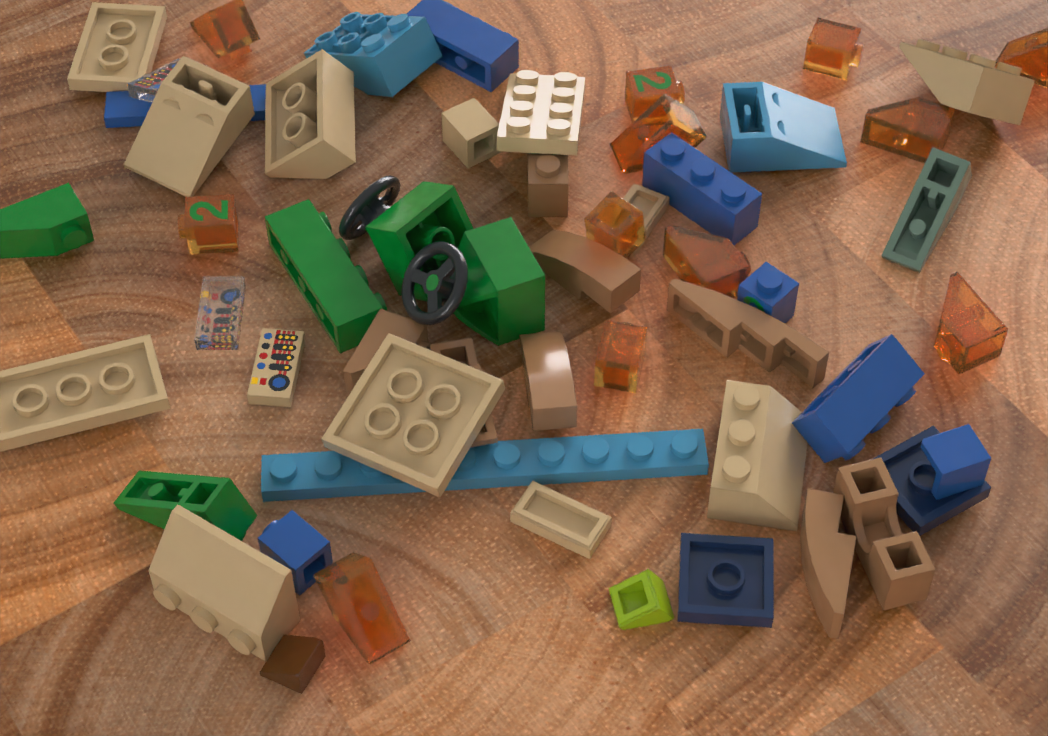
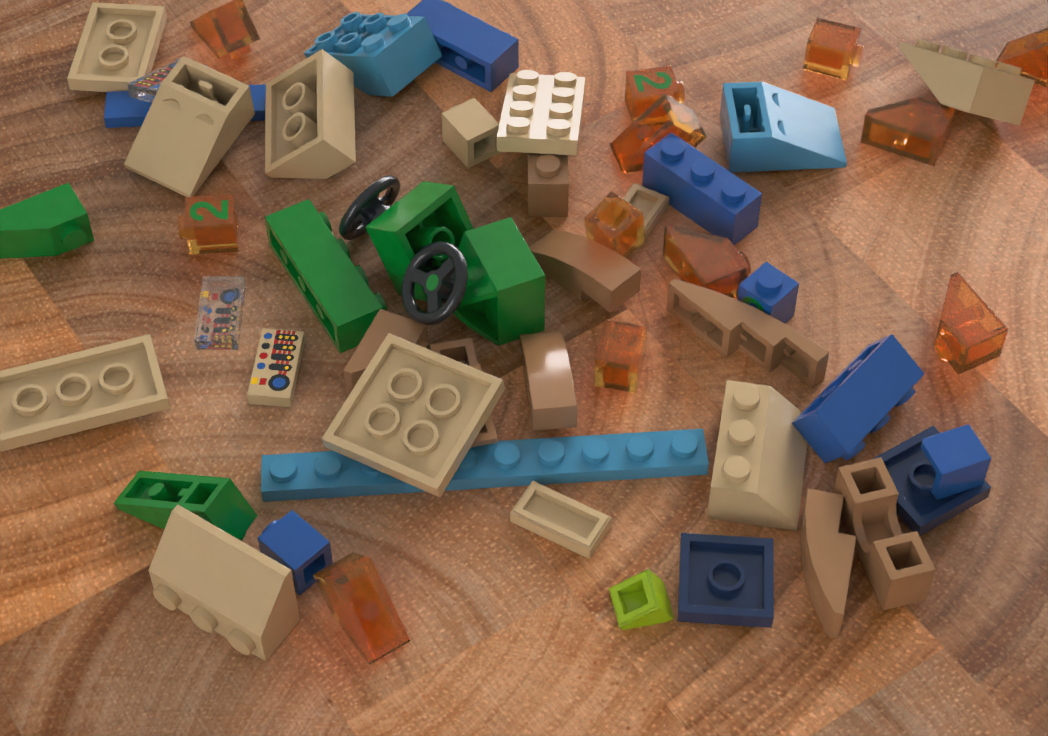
reddish brown slope [260,635,325,694] -> none
sand green slope [881,148,972,273] -> none

